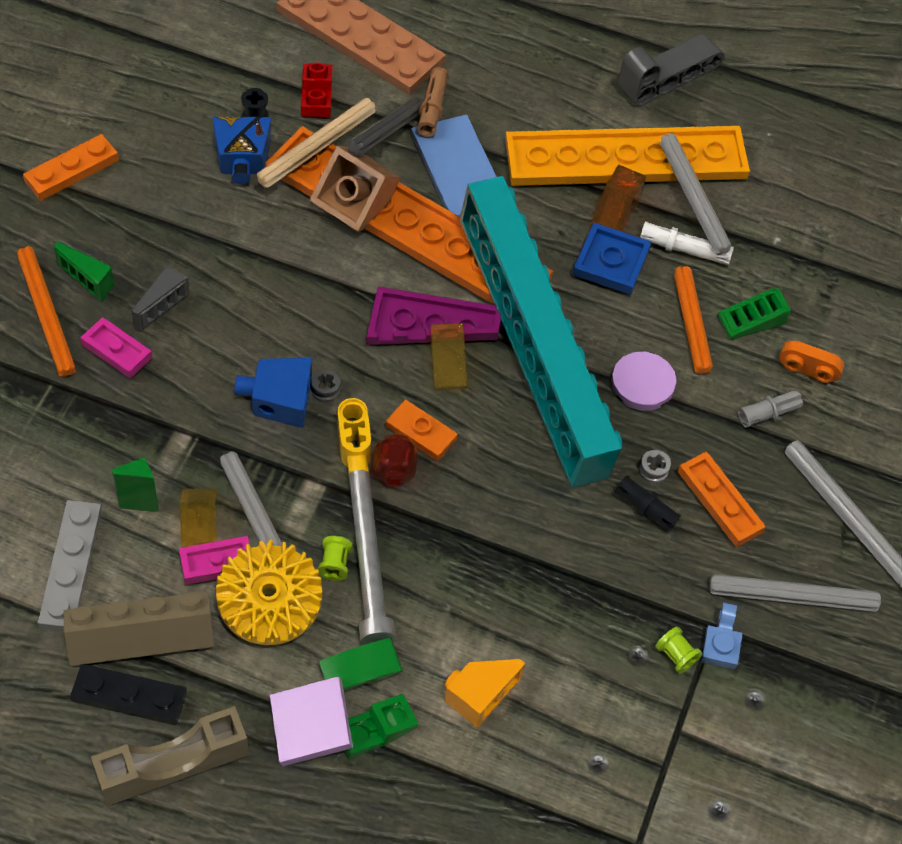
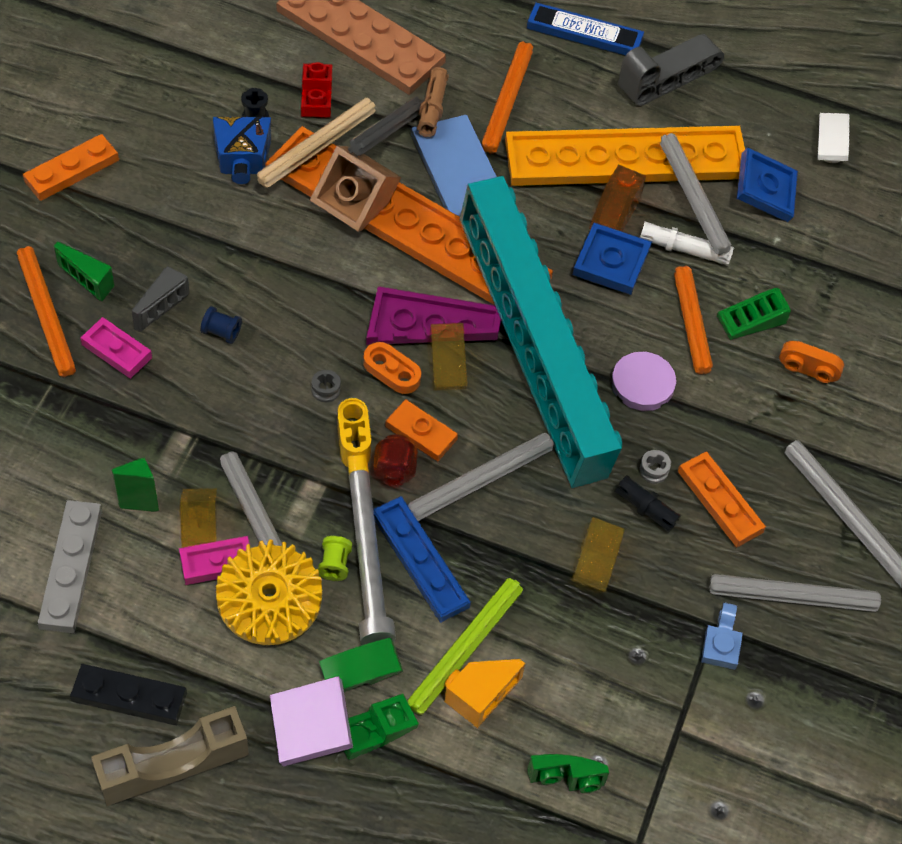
dark tan brick [63,591,214,666] -> none
blue torso [235,357,312,428] -> none
lime bush [655,627,703,674] -> none
light grey axle [738,391,803,428] -> none
none -> dark blue bush [200,306,242,344]
none -> orange plate [363,342,421,394]
none -> blue tile [373,496,471,623]
none -> lime axle [407,578,523,715]
none -> light grey axle [408,433,554,521]
none -> orange axle [482,41,533,154]
none -> tile [527,2,644,56]
none -> green slope [527,754,609,793]
none -> clear yellow slope [571,517,624,592]
none -> blue tile [737,147,798,222]
none -> white slope [818,113,849,163]

